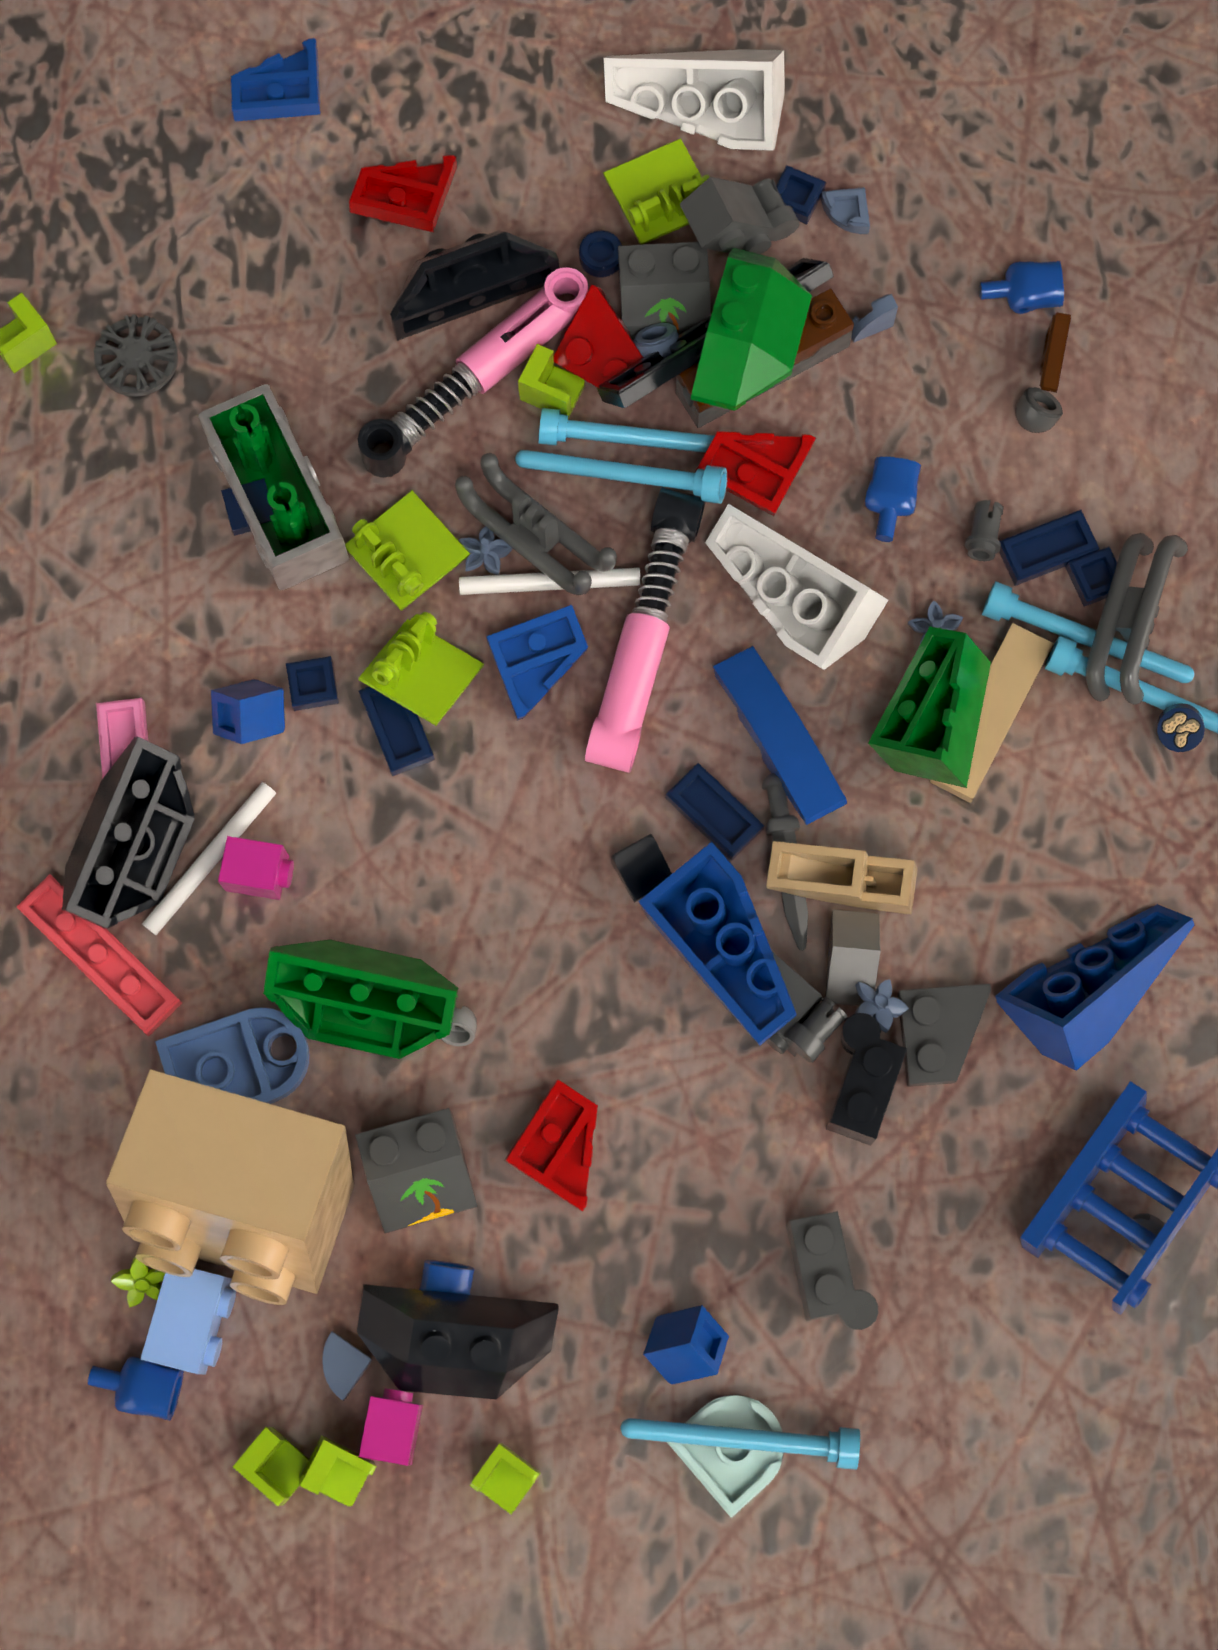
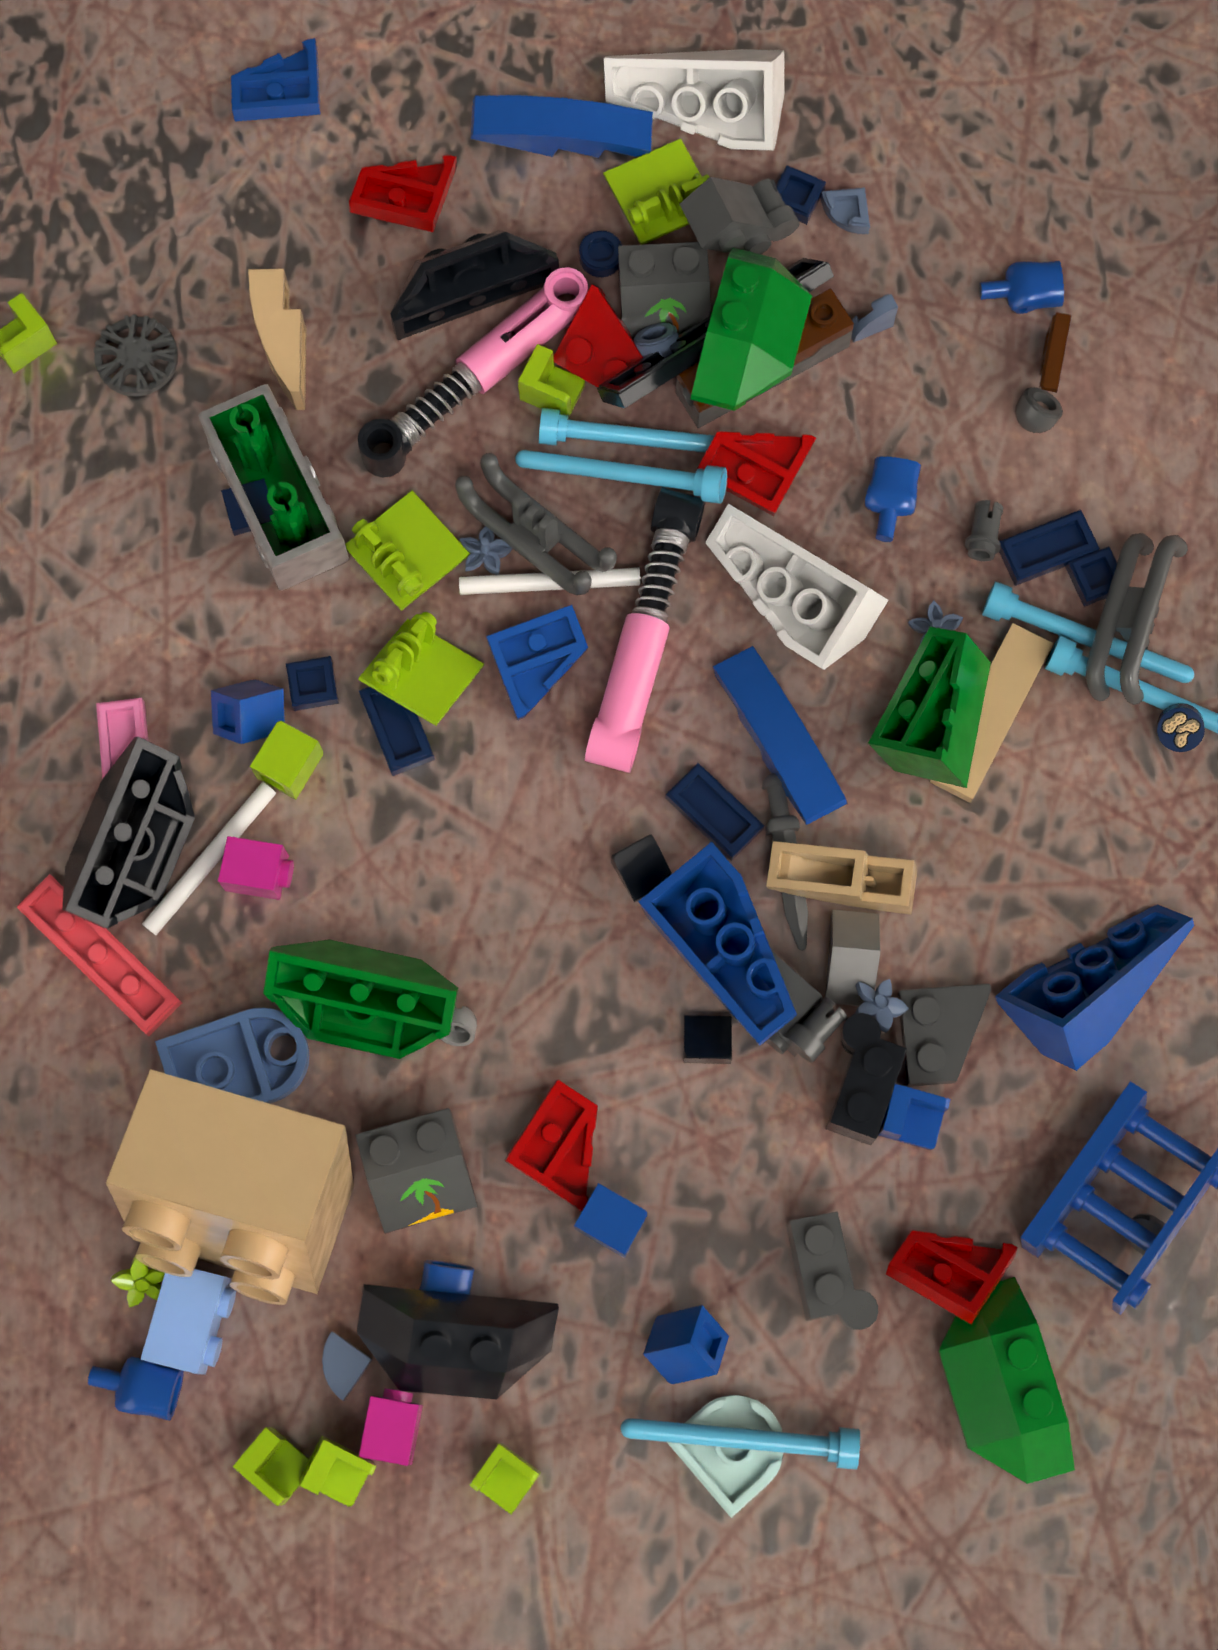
none -> tan slope [248,269,306,410]
none -> lime panel [250,721,324,800]
none -> blue slope [471,95,653,158]
none -> blue panel [574,1183,647,1258]
none -> black slope [683,1015,732,1064]
none -> blue panel [878,1084,951,1150]
none -> red wing [886,1230,1018,1324]
none -> green wedge [938,1277,1075,1484]

